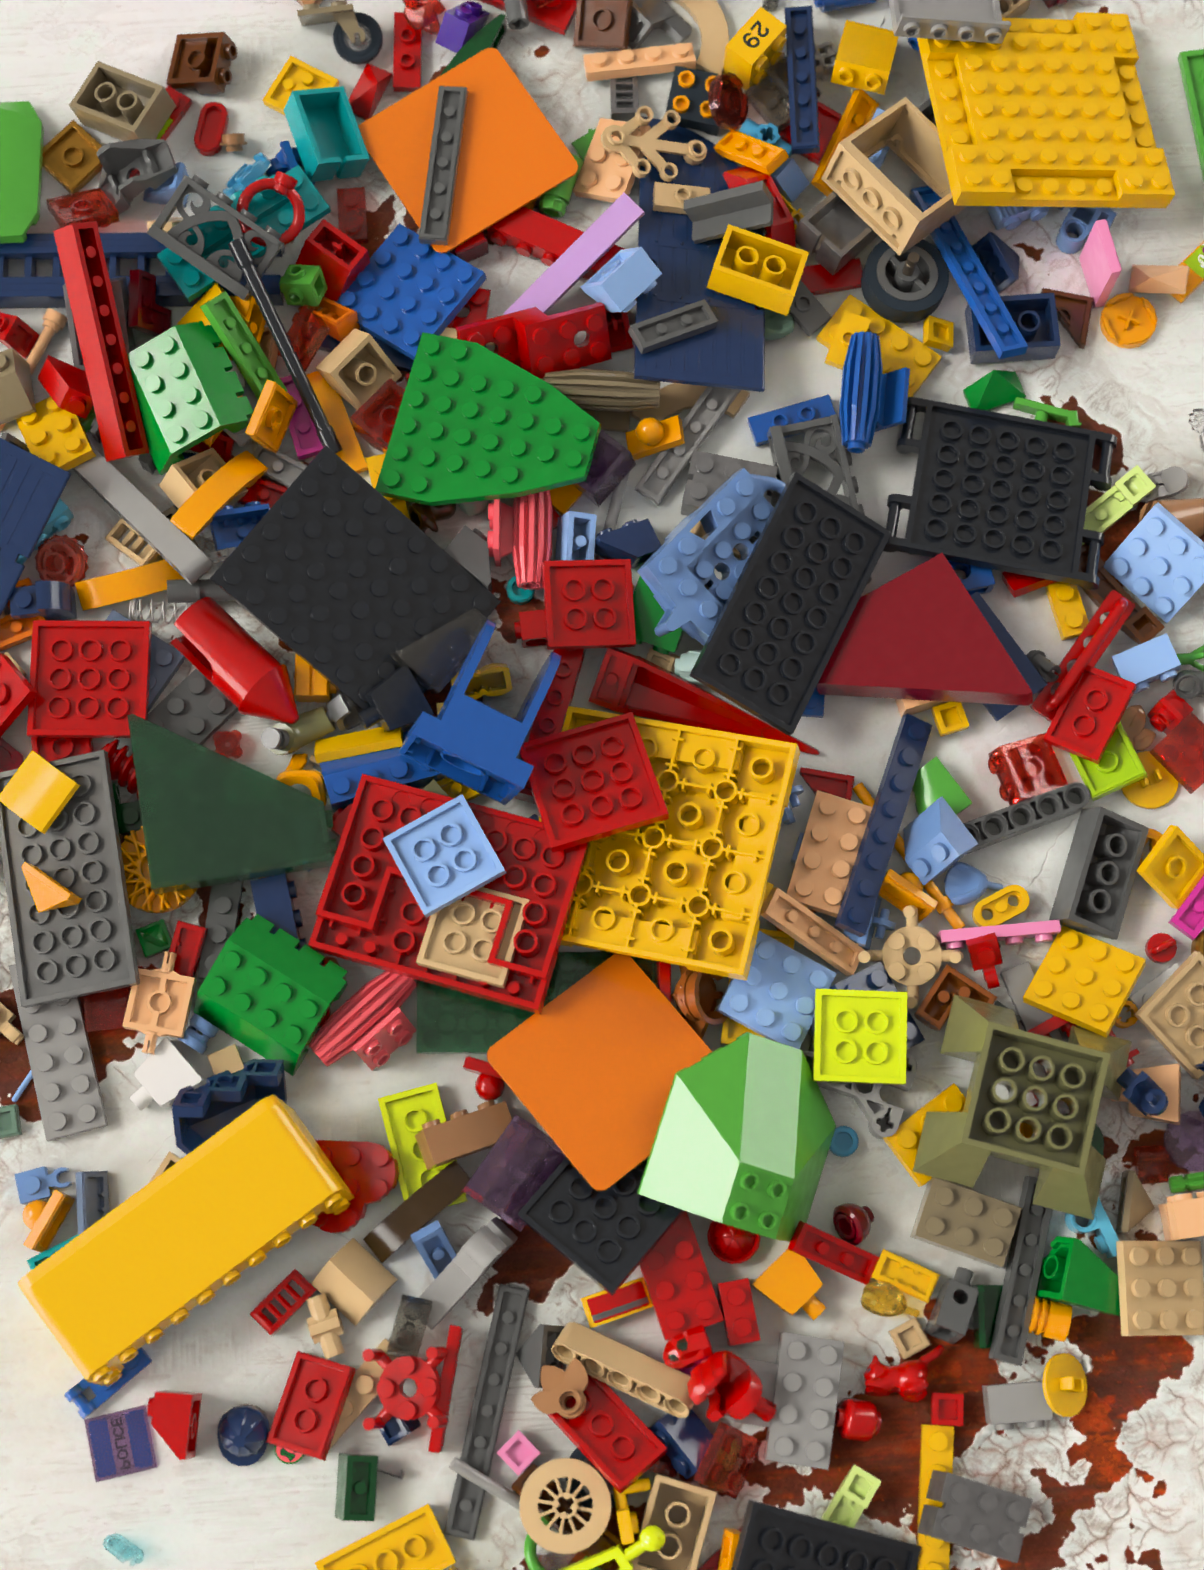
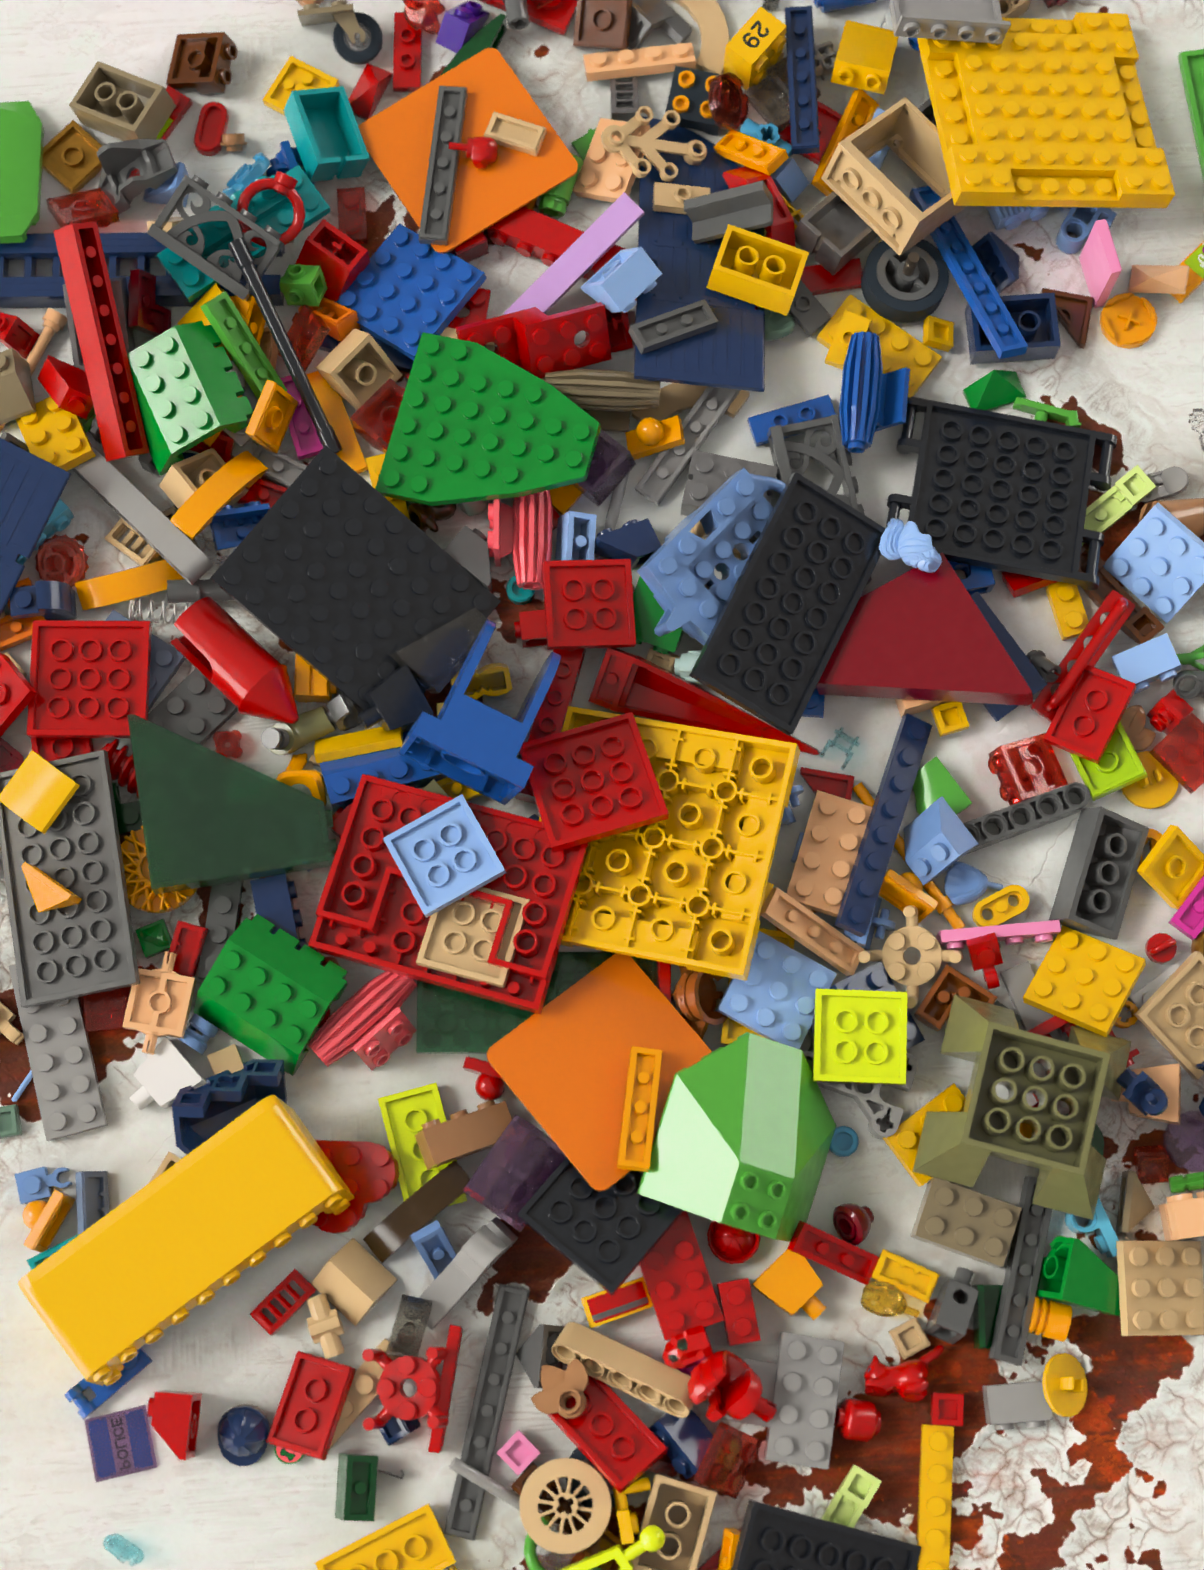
flat silver piece [917,1470,1033,1563] -> none
none -> red piece [448,137,498,169]
none -> tan tile [484,112,547,157]
none -> light orange plate [617,1046,662,1172]
none -> clear light blue piece [819,727,860,771]
none -> light blue hair [879,518,942,573]

